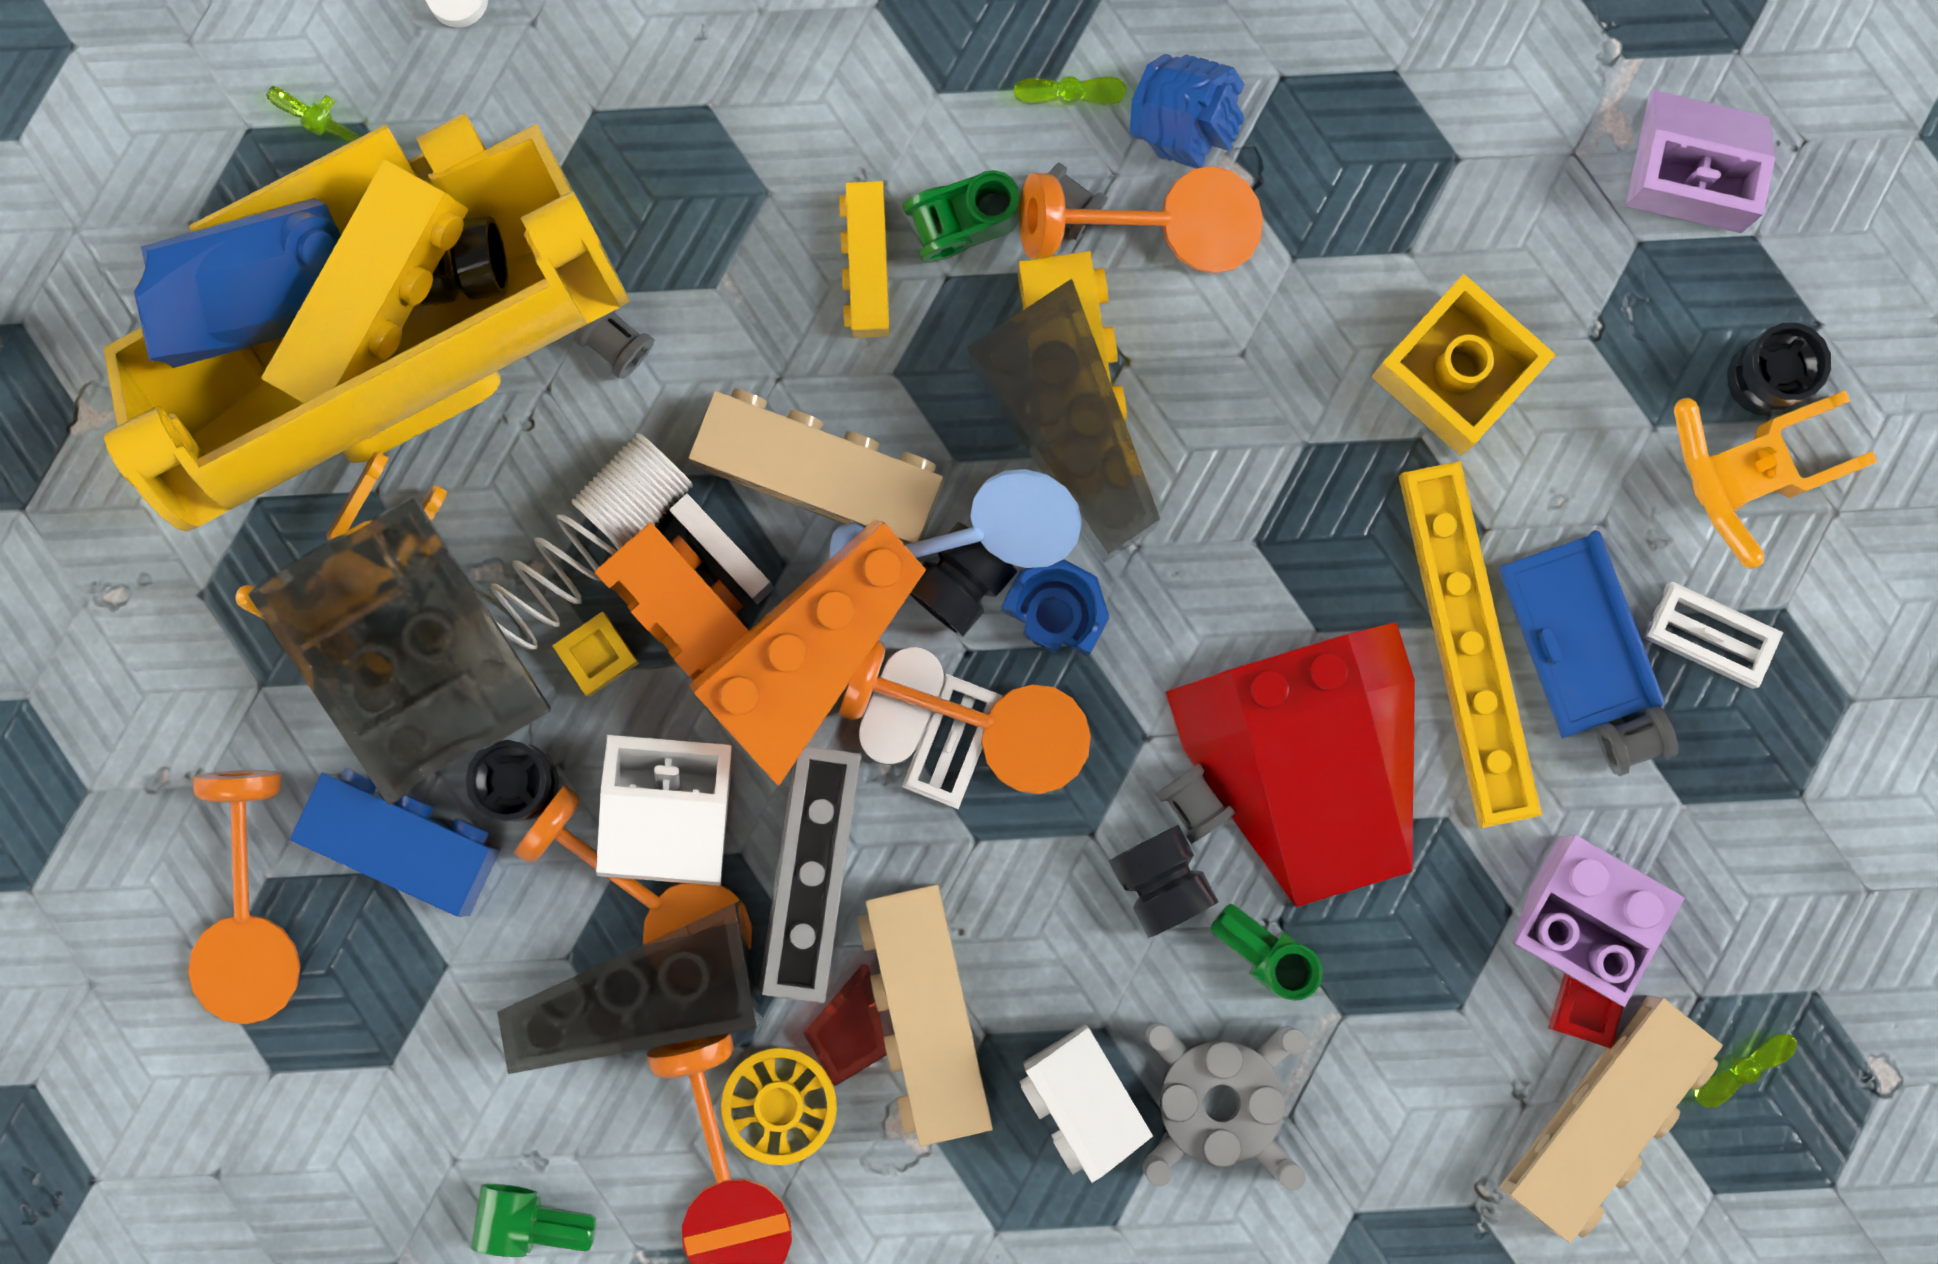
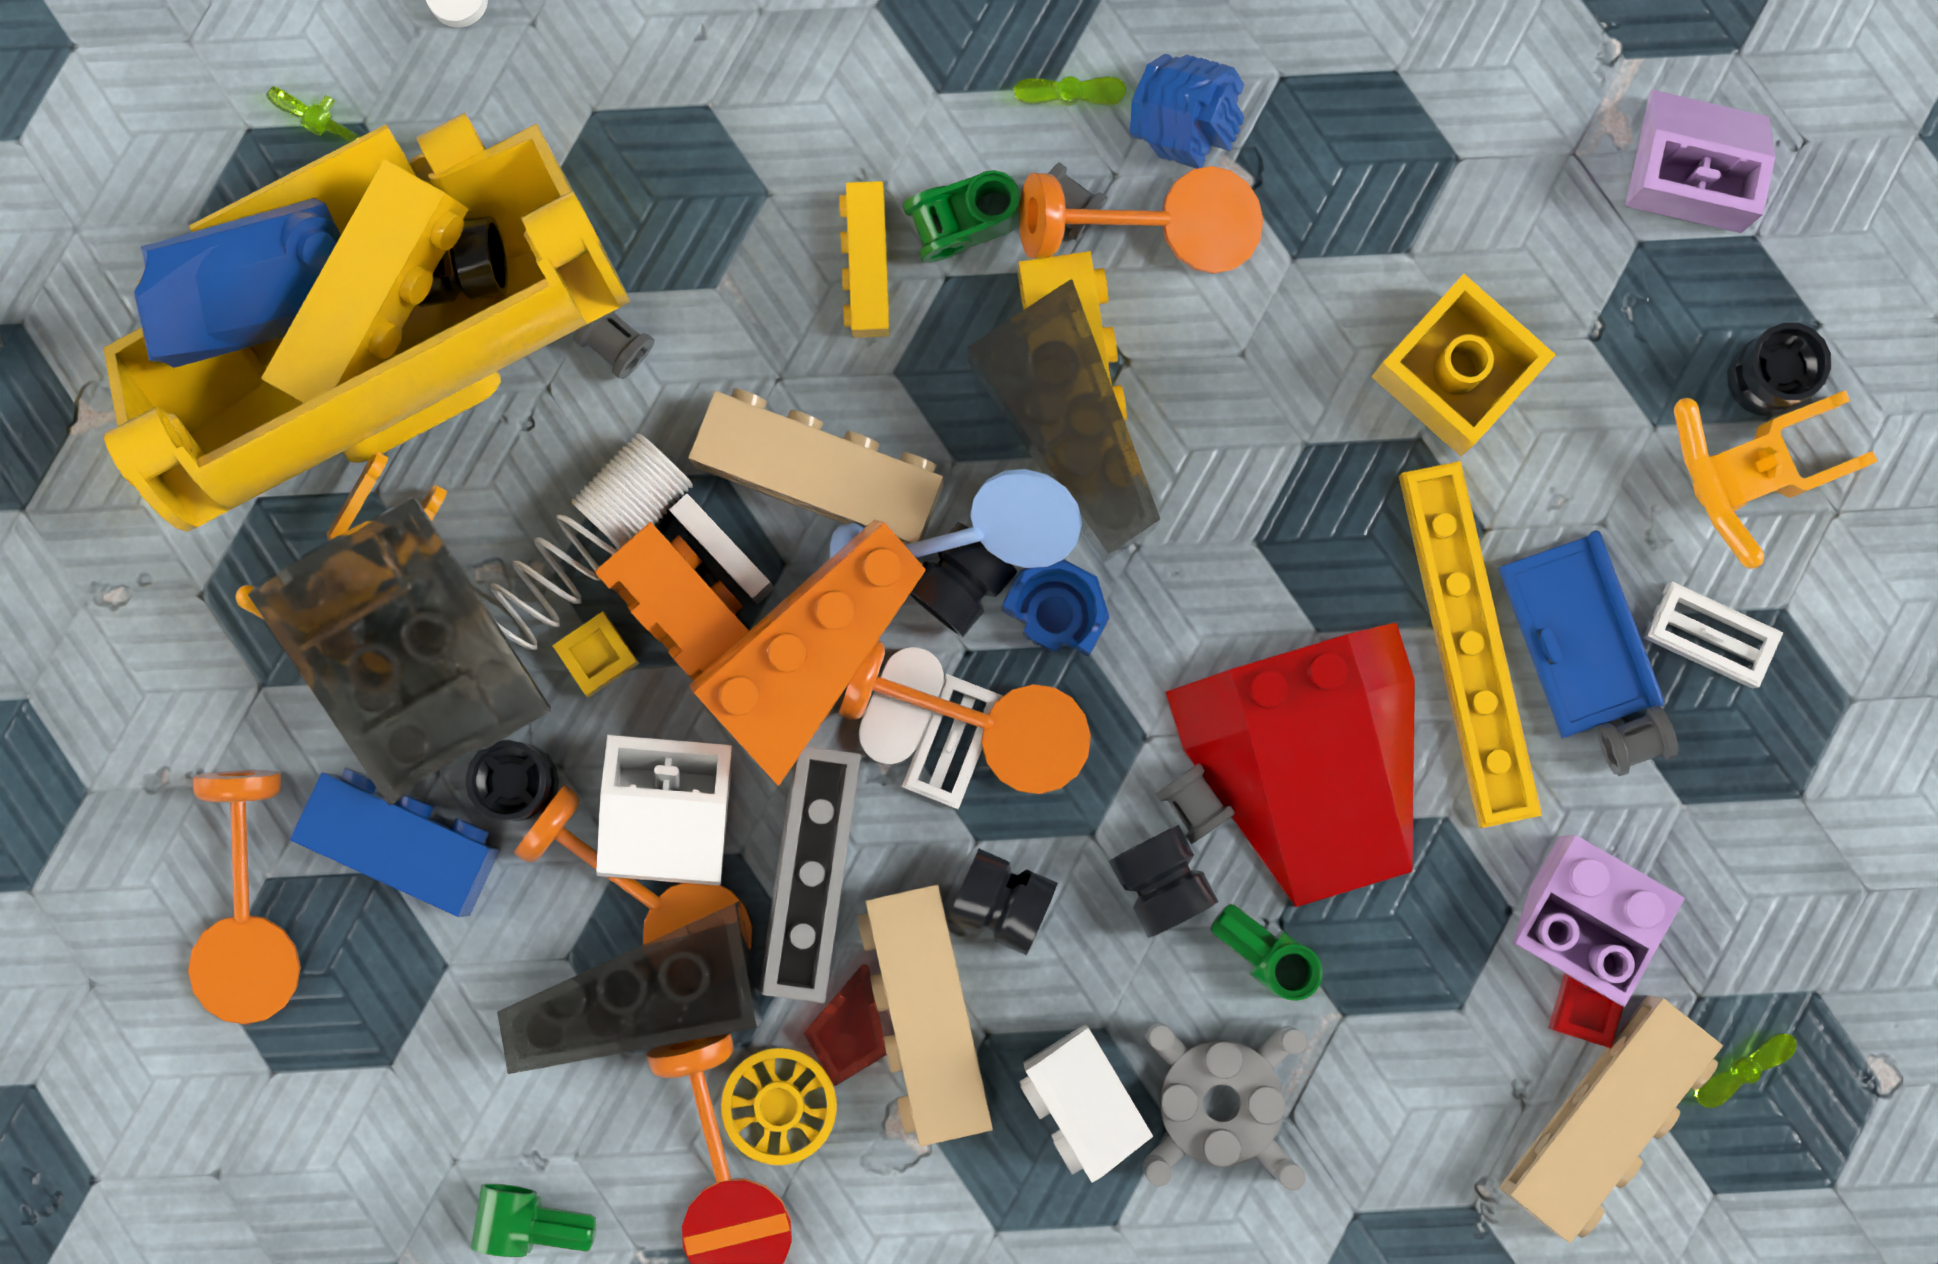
none -> black wheel [947,848,1058,956]

